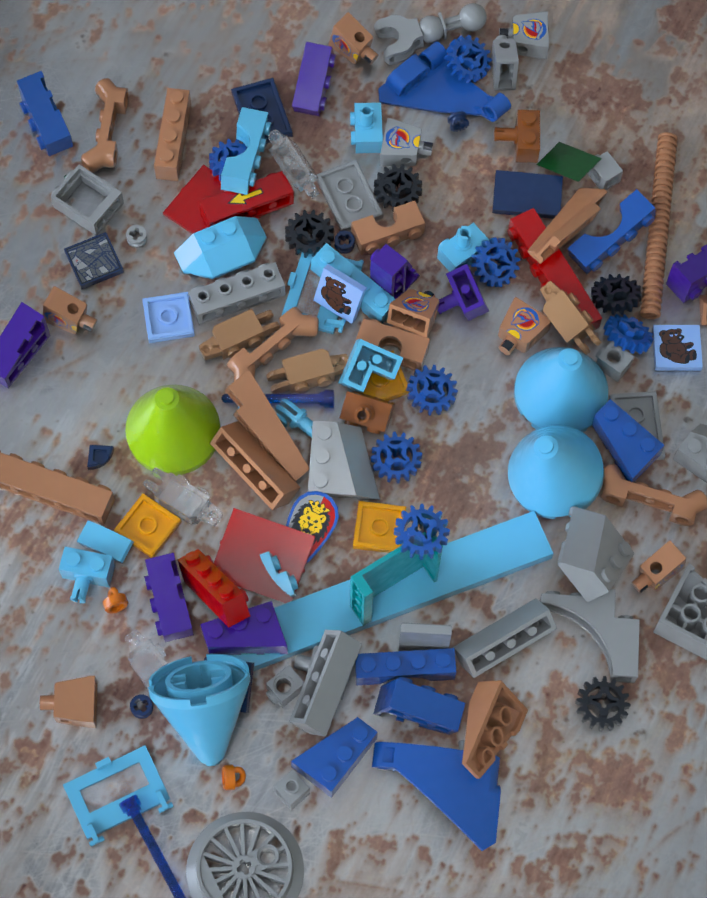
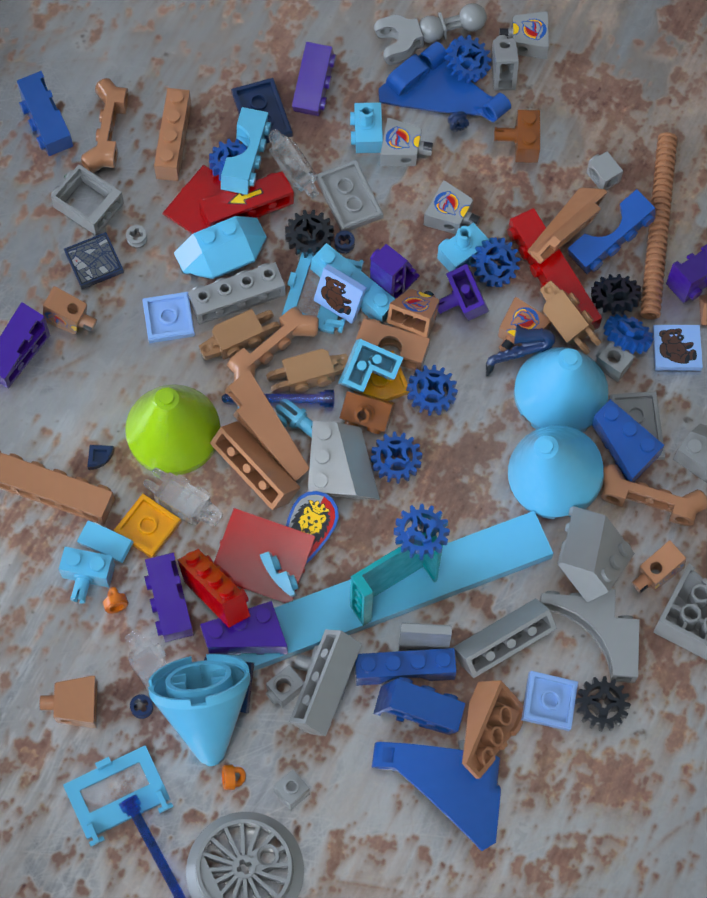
blue wedge [291,717,378,798] -> none
nougat torso [329,12,379,65] -> none
nougat arch [351,201,425,255] -> none
light orange tile [353,501,406,553] -> none
black gear [374,164,422,212] -> none
dark blue tile [492,170,563,219] -> none
dark green sticker [536,142,602,182] -> none
none -> light grey torso [423,180,481,234]
none -> dark blue piece [486,324,556,376]
none -> light blue tile [521,671,578,731]

